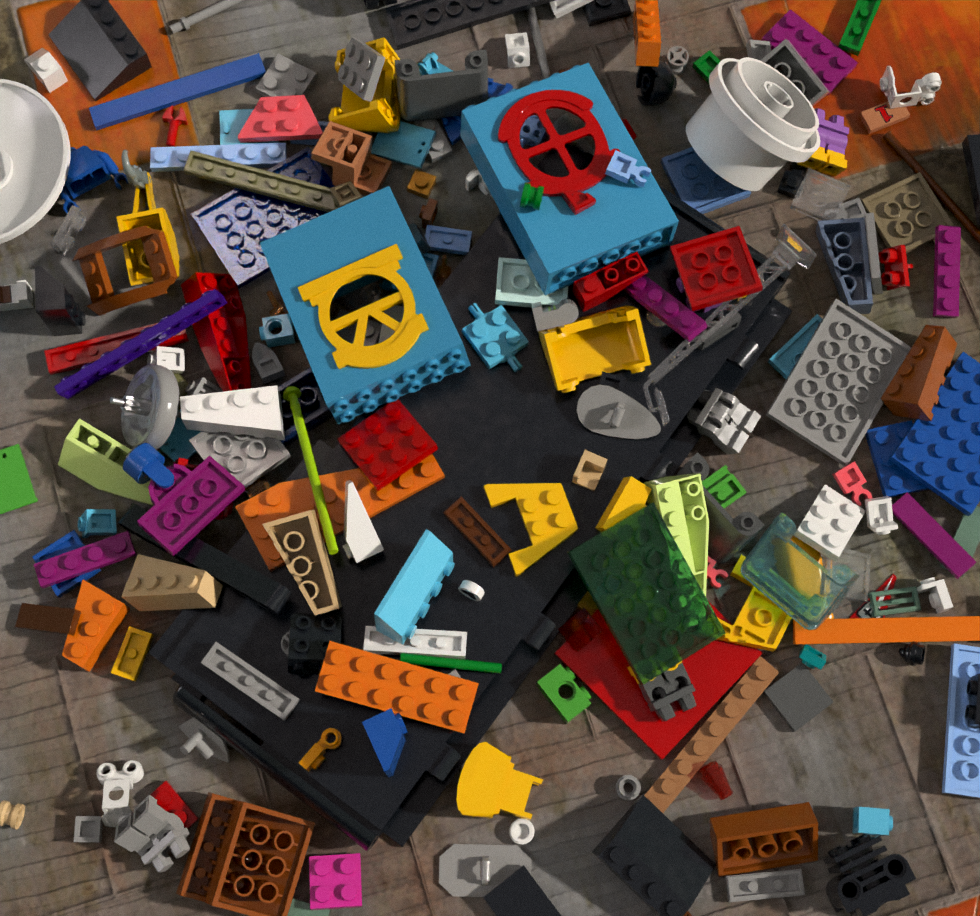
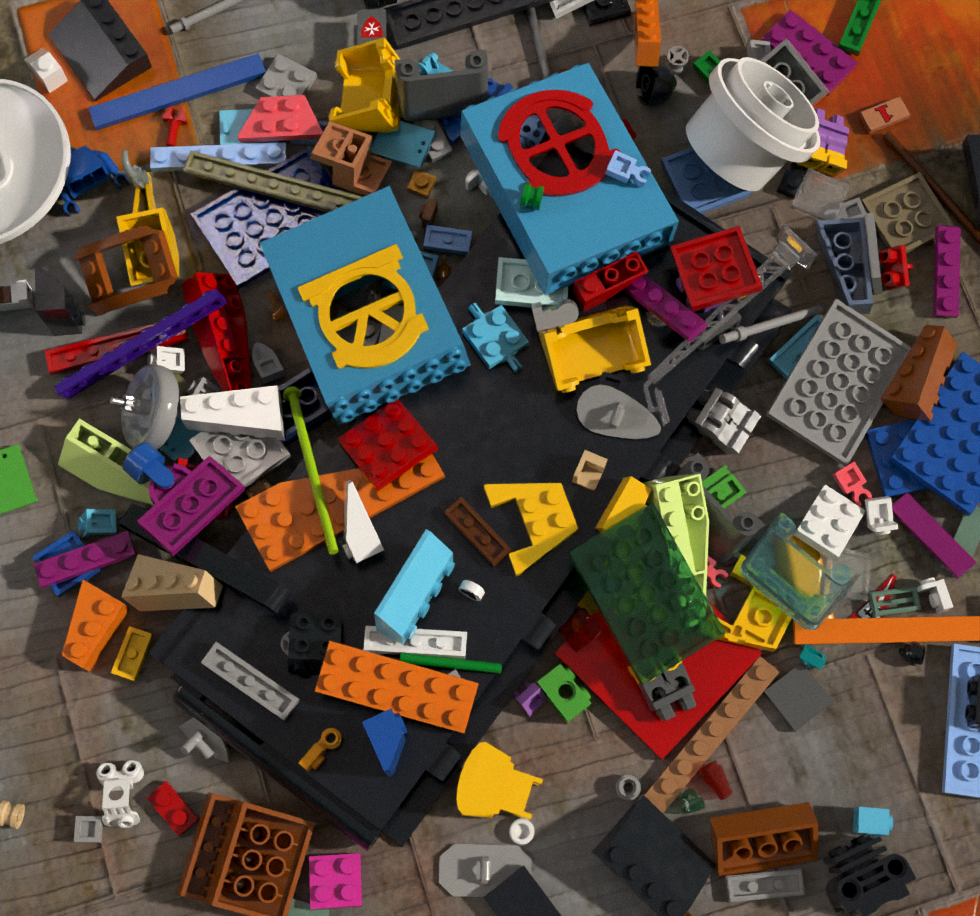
reddish brown tile [15,603,81,636] -> none
clear plate [51,205,86,257] -> none
light grey hips [114,794,191,873] -> none
medium azure brick [259,313,296,347] -> none
tan wedge [262,510,342,615] -> none
dark tan plate [329,181,362,208] -> none
light grey plate [338,37,385,102] -> none
dark grey tile [408,223,430,254] -> none
white bracket [505,32,530,68] -> none
red tile [562,190,596,215] -> none
white piece [880,66,942,109] -> none
none -> piece [357,9,388,45]
none -> medium lavender tile [514,682,548,716]
none -> clear green tile [679,788,705,814]
none -> light grey bar [719,305,823,344]

